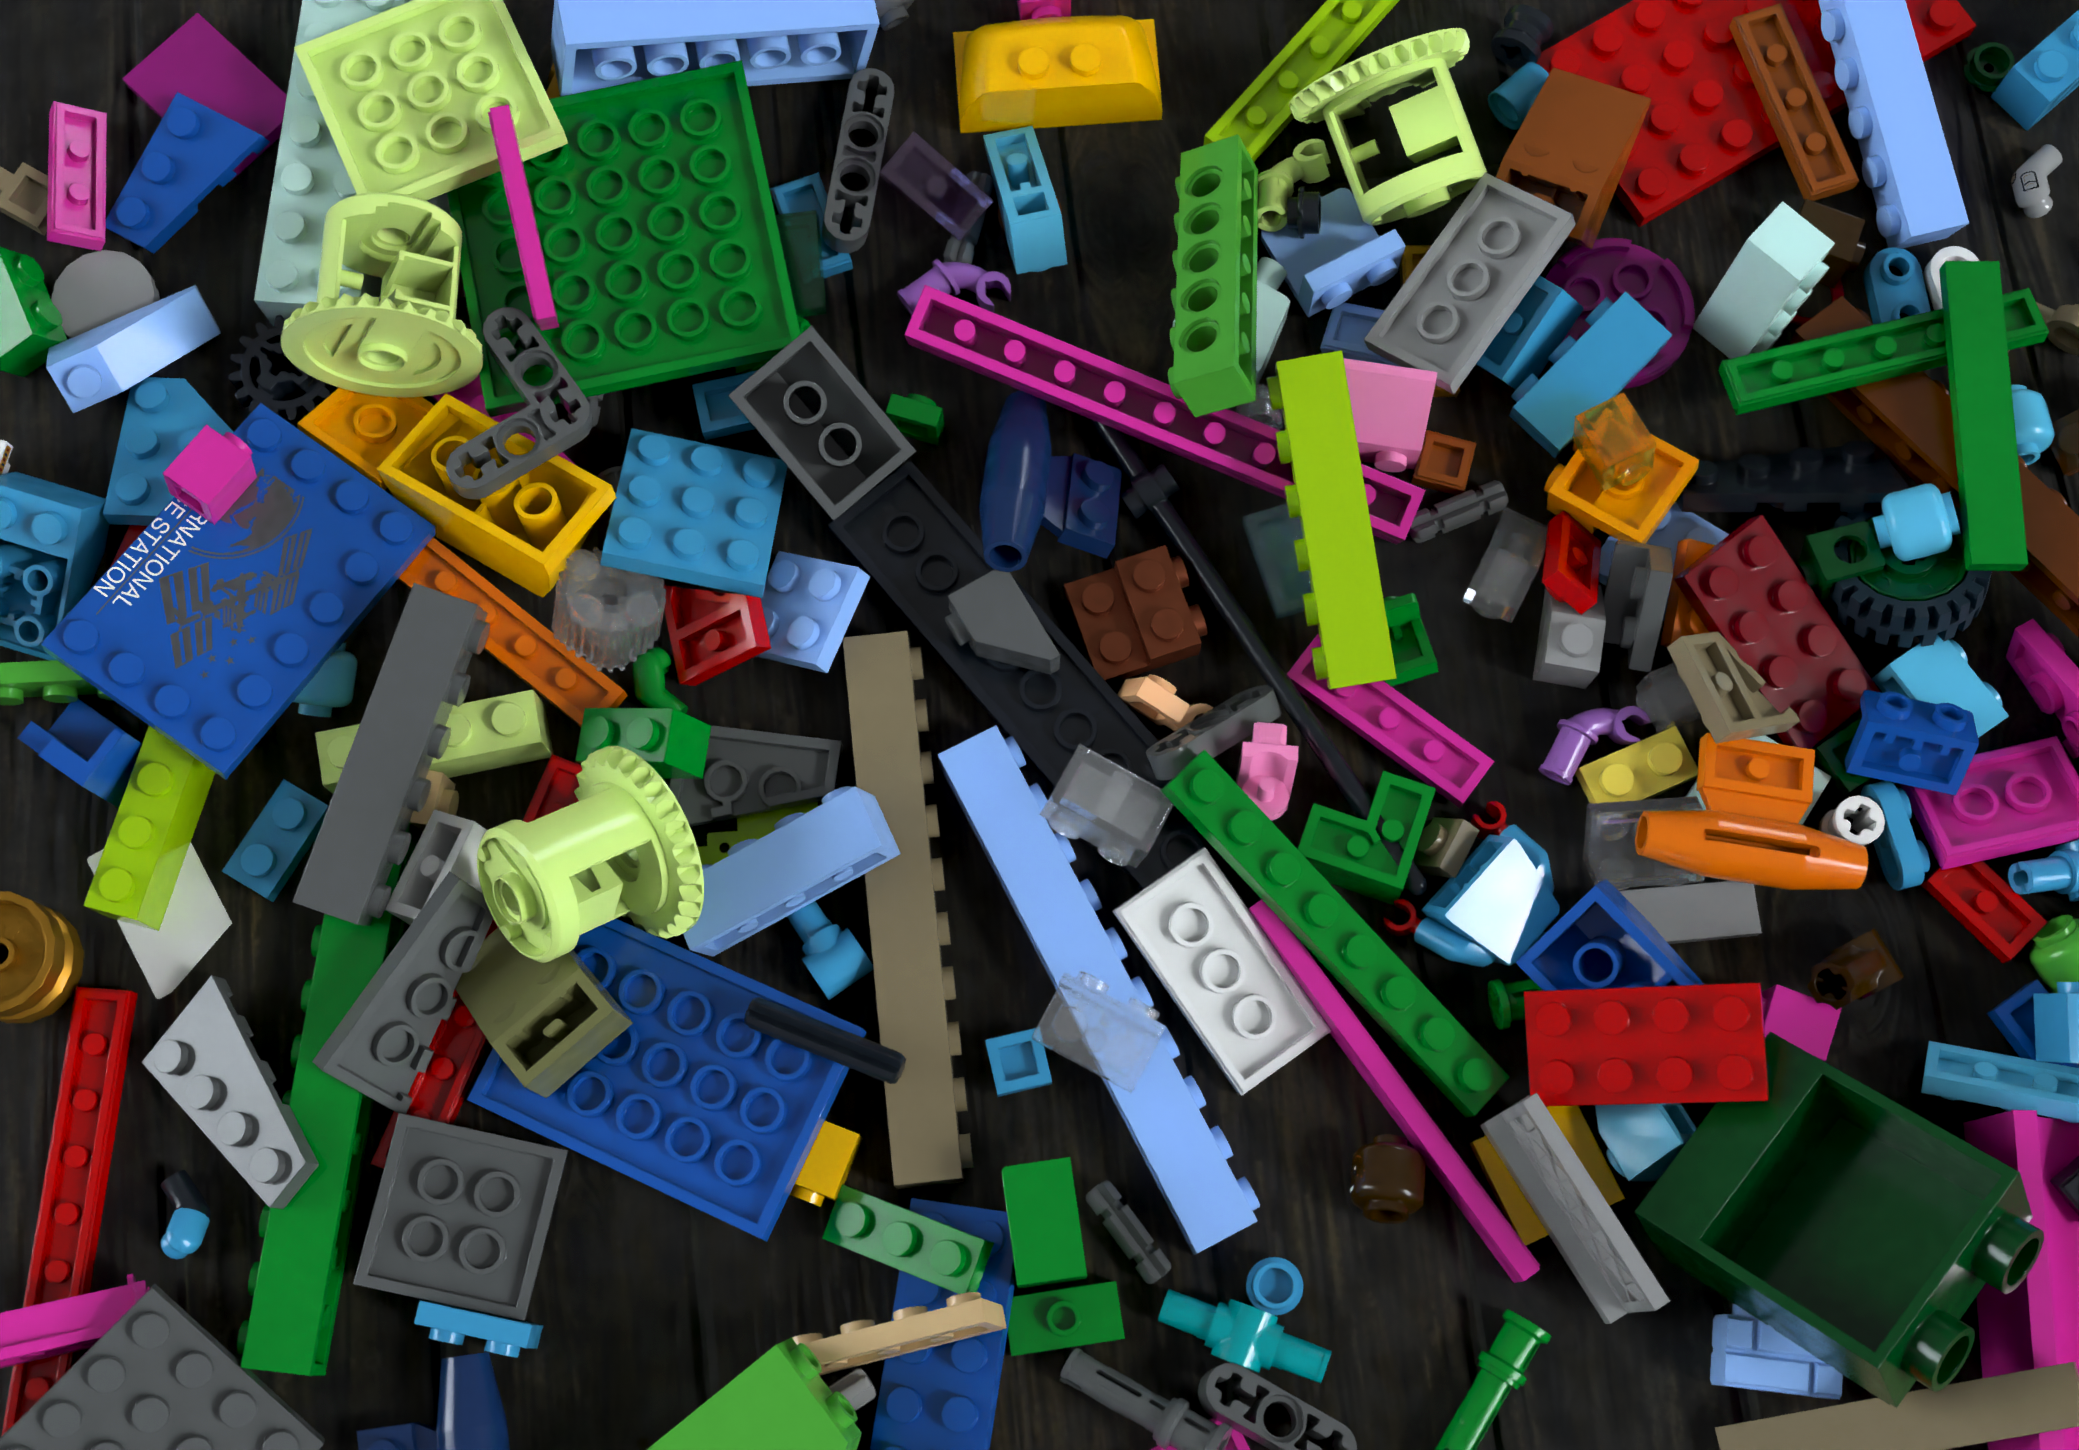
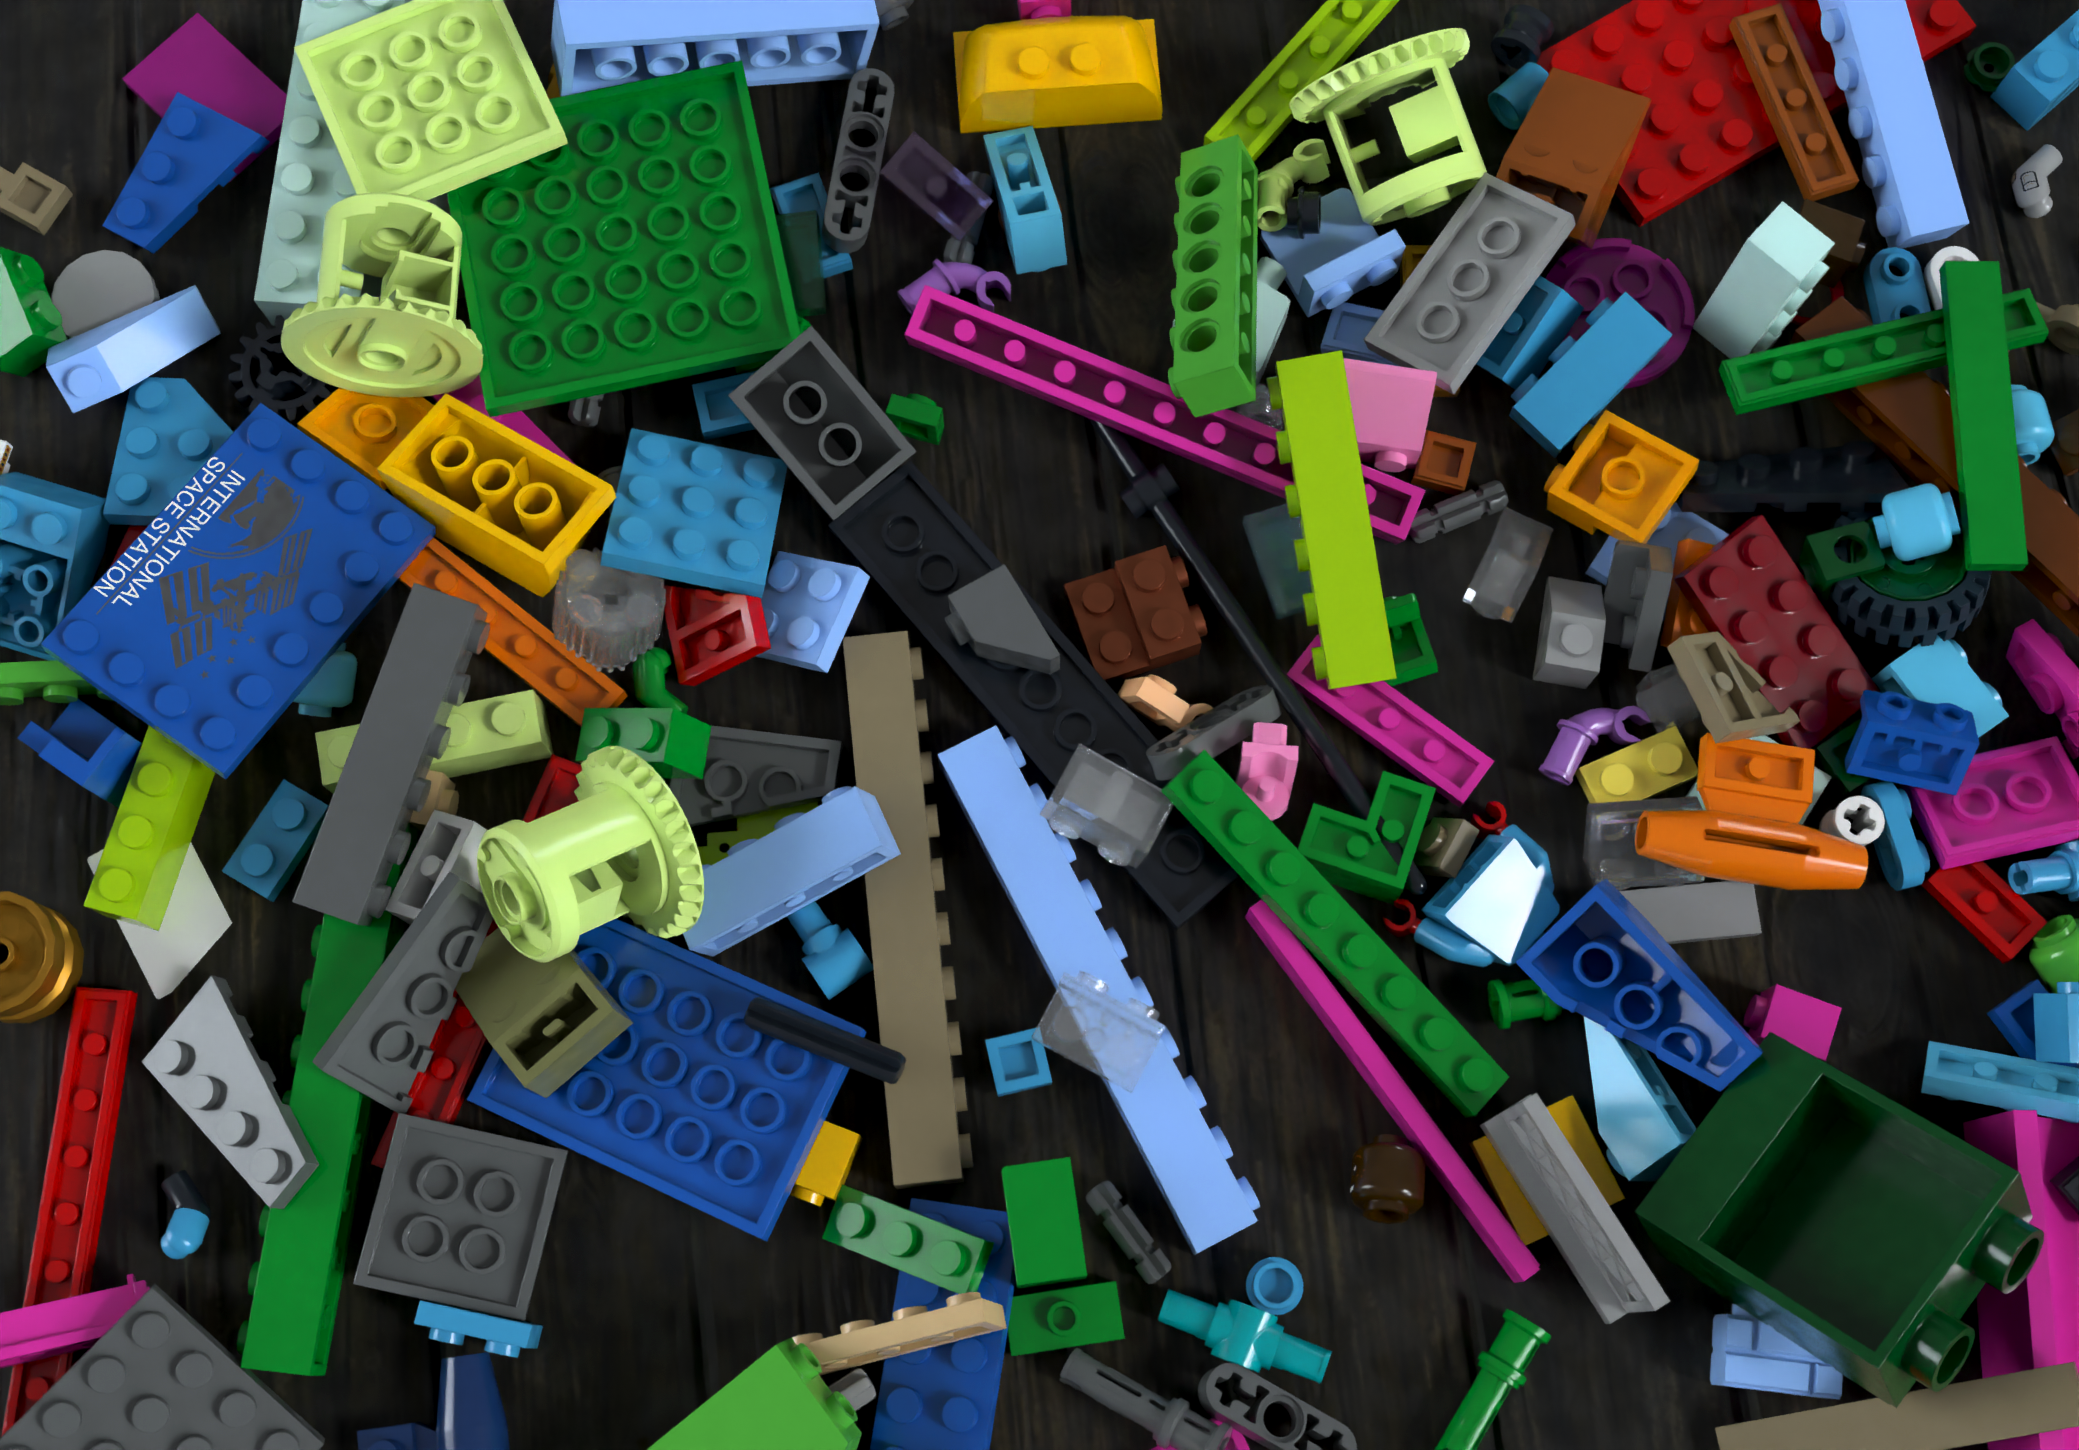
dark pink tile [47,101,107,251] -> none
dark pink brick [163,425,257,525] -> none
dark grey beam [446,307,593,499] -> none
dark pink tile [488,105,559,331] -> none
dark blue plate [979,390,1122,572] -> none
white tile [1112,848,1331,1096] -> none
red plate [1524,982,1769,1106] -> none
red plate [1542,510,1602,615] -> none
clear yellow brick [1573,392,1656,491] -> none
dark brown piece [1807,928,1904,1010] -> none

